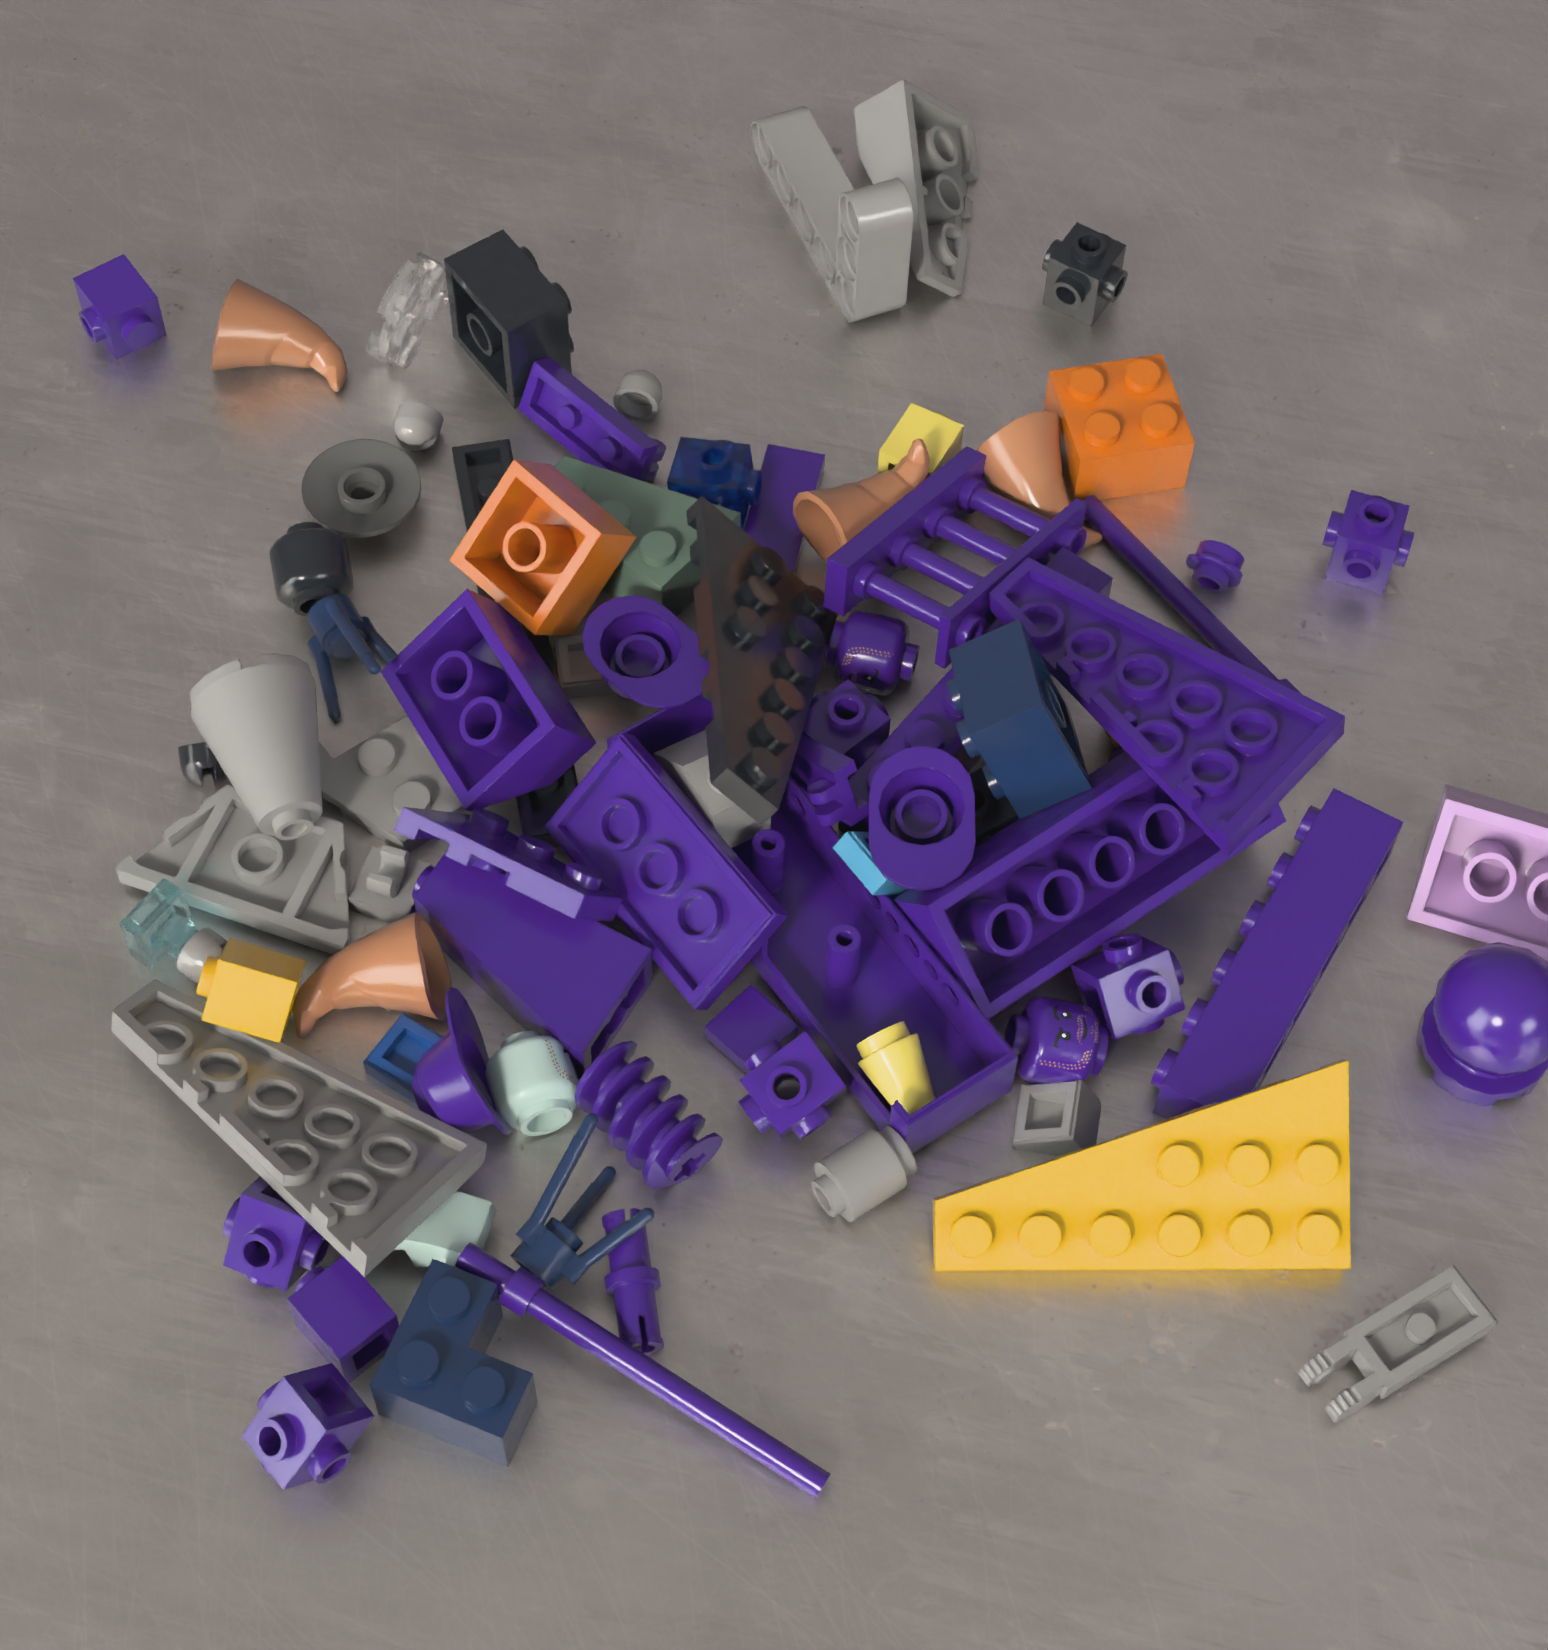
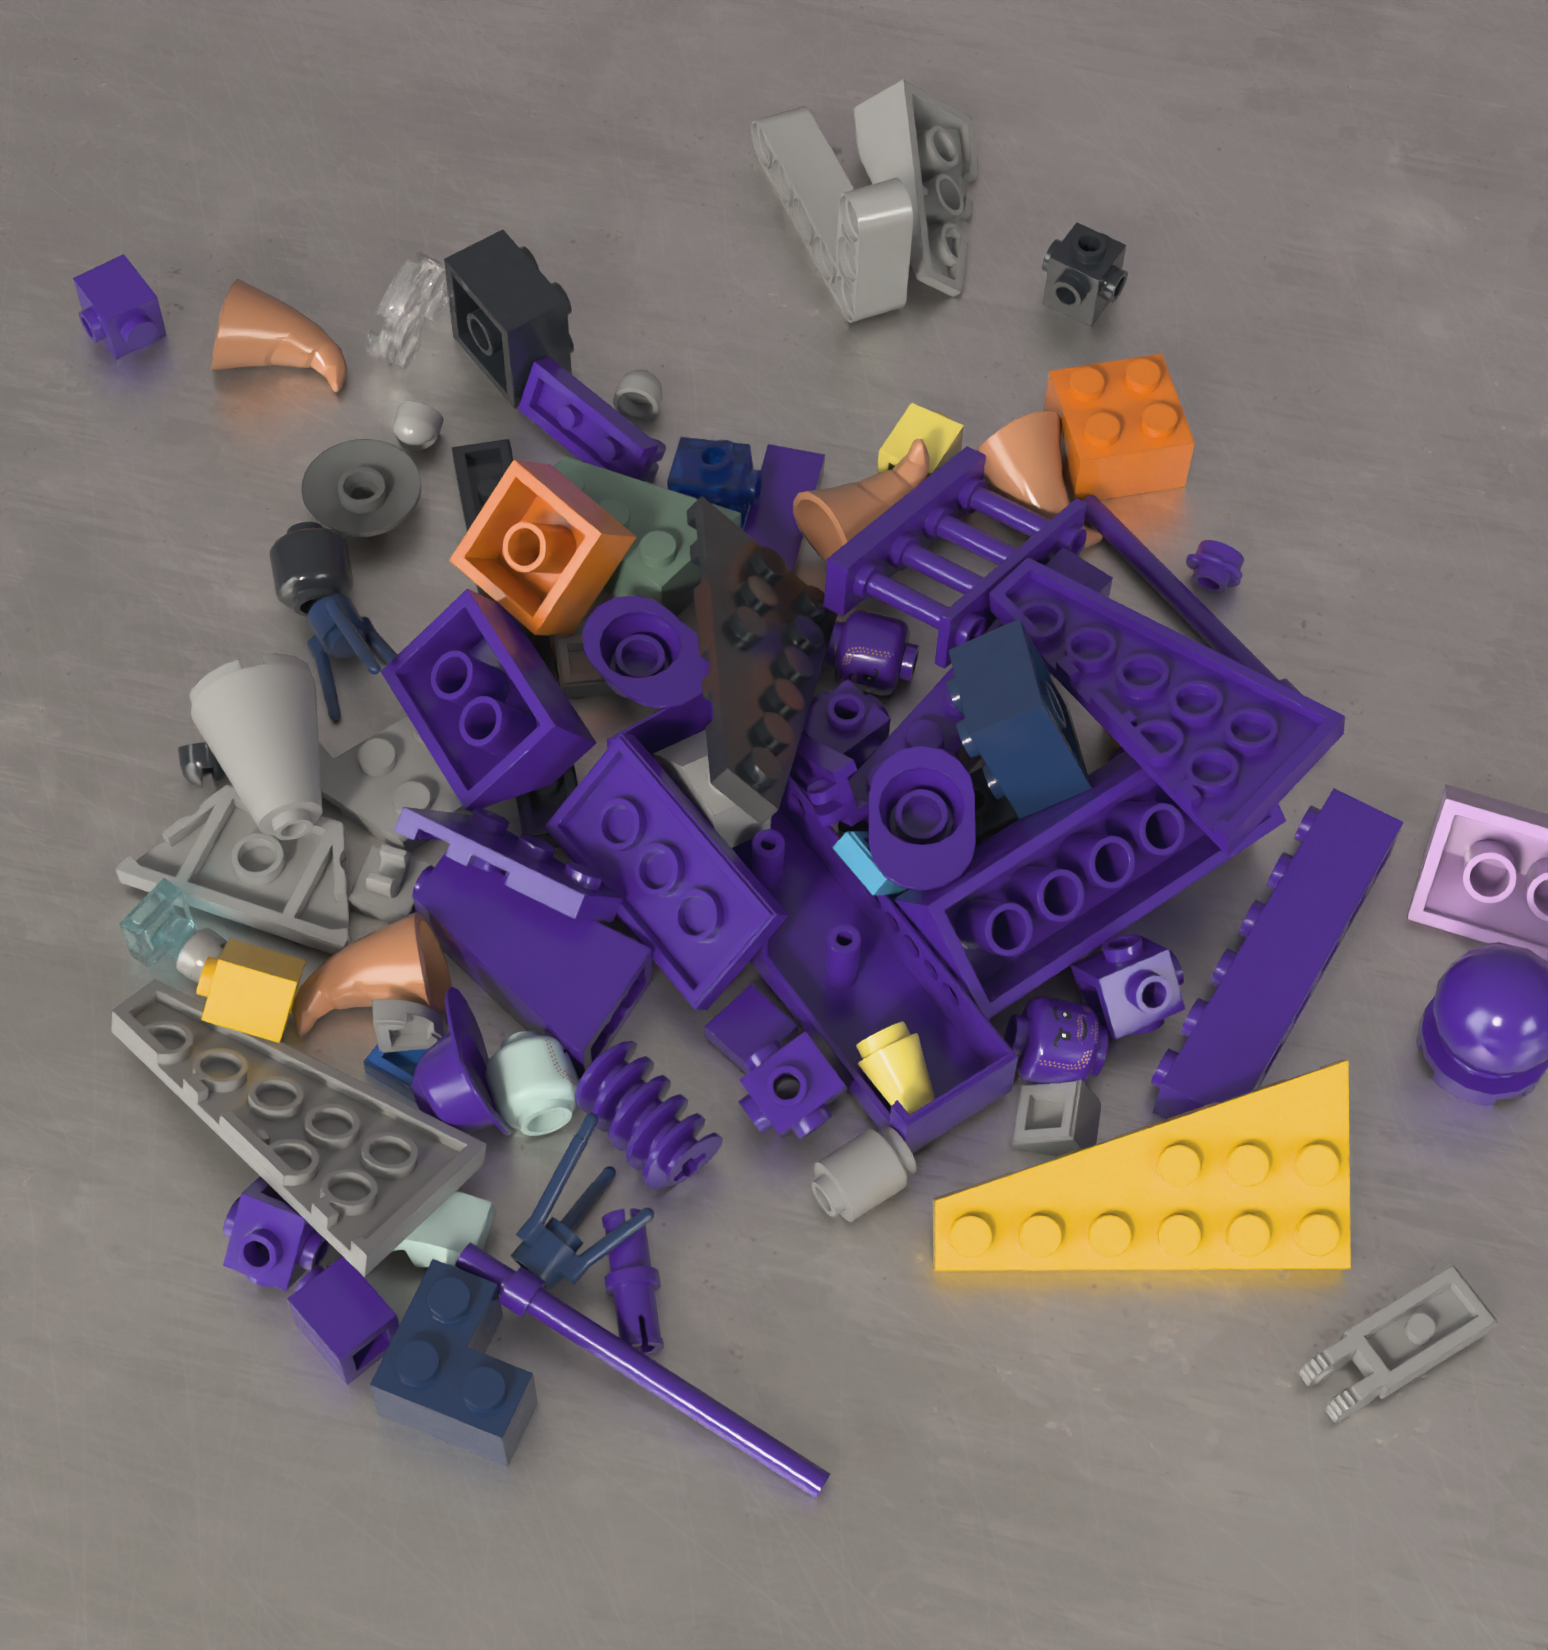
dark purple brick [241,1363,375,1490] -> none
dark purple brick [1322,490,1415,594] -> none
none -> light grey tile [372,999,446,1053]

